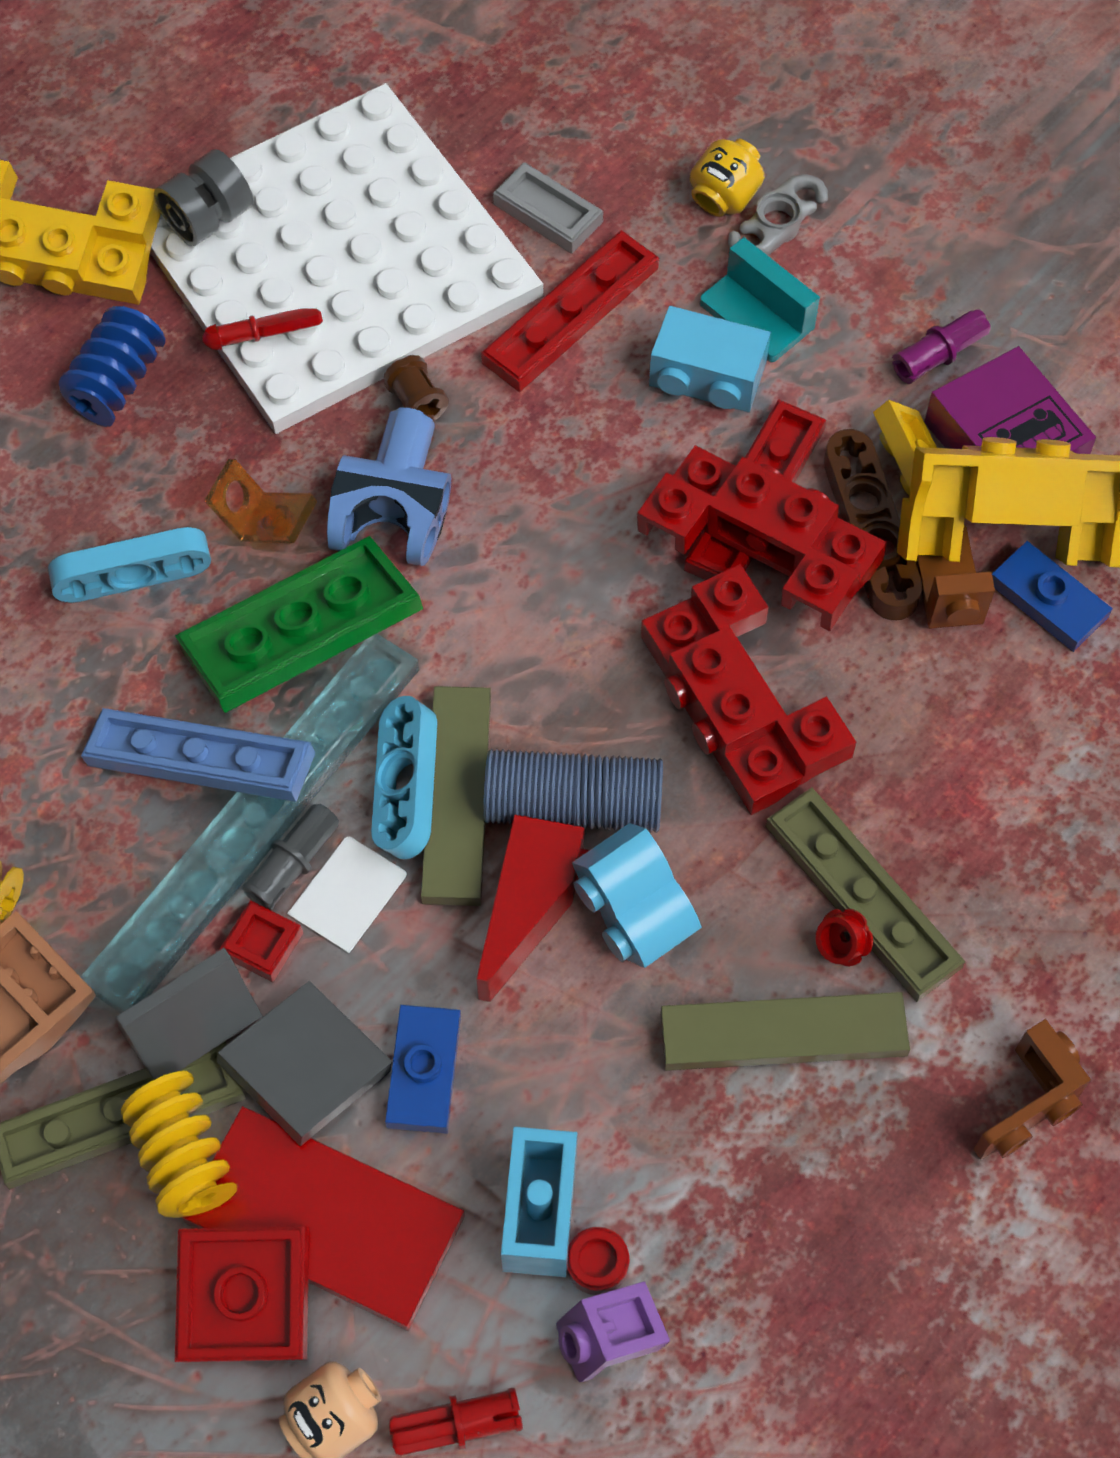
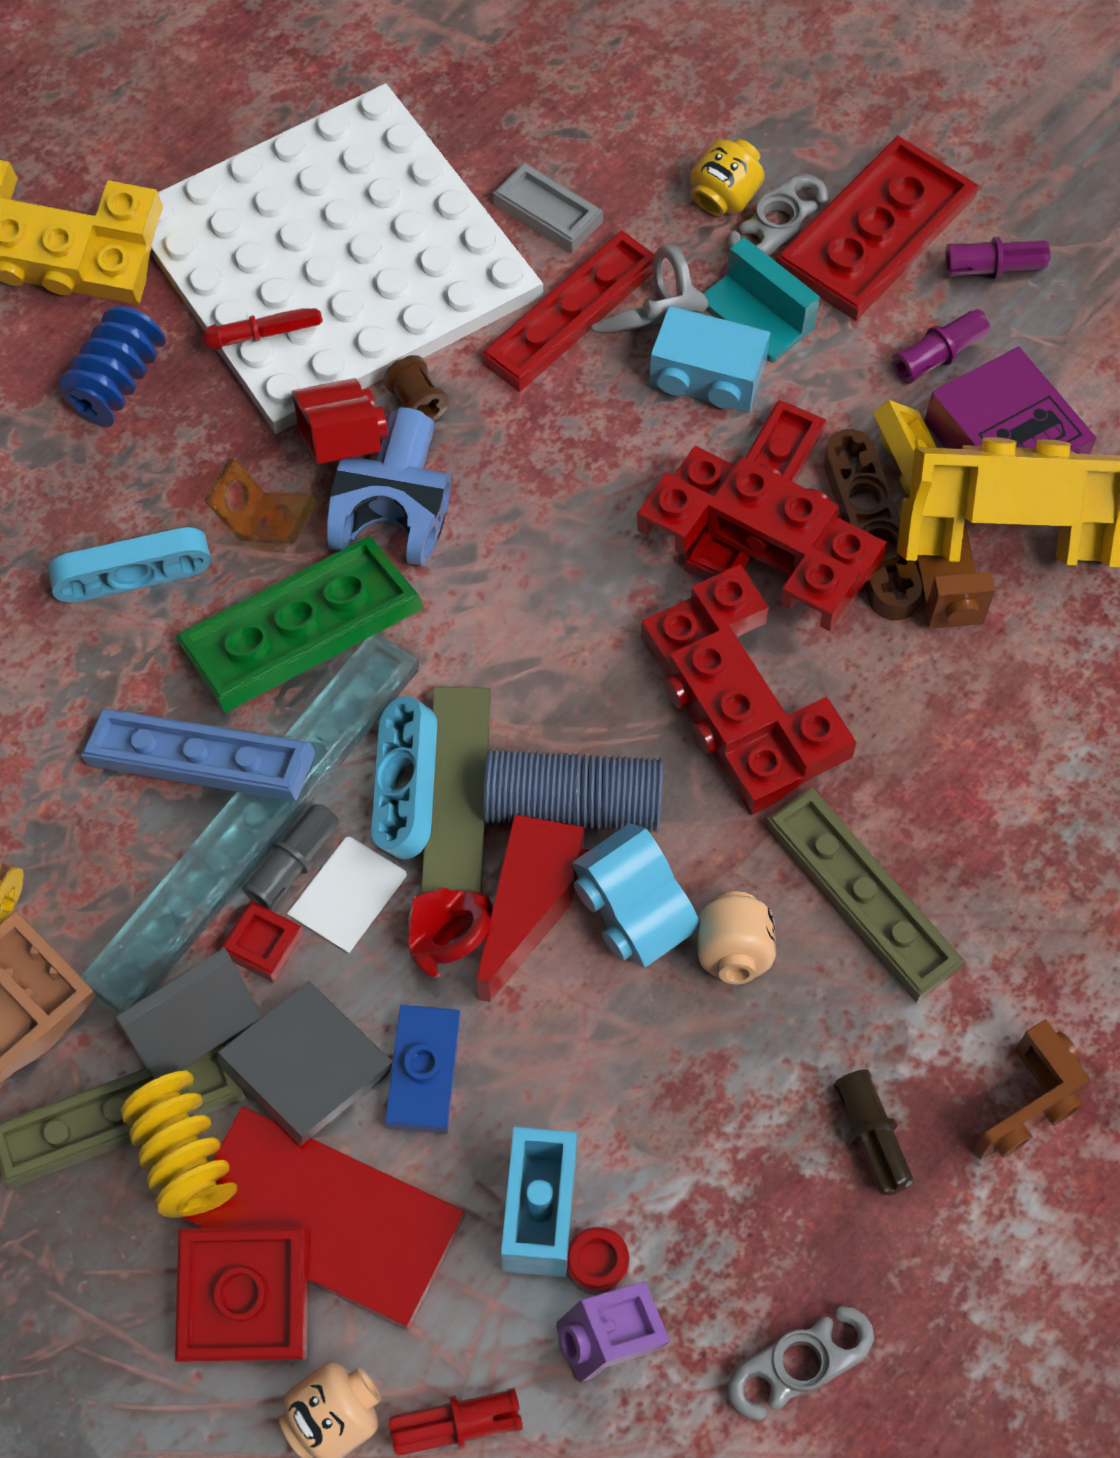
dark grey wheel [154,149,254,246] -> none
olive tile [660,992,910,1071] -> none
red plate [815,908,873,967] -> none
blue plate [992,541,1113,652] -> none
none -> red brick [291,378,388,465]
none -> red piece [407,887,493,979]
none -> light grey piece [591,244,709,333]
none -> light nougat head [697,891,776,985]
none -> light grey piece [727,1306,874,1421]
none -> red tile [776,135,979,321]
none -> dark brown axle [832,1069,913,1196]
none -> magenta axle [945,237,1051,279]

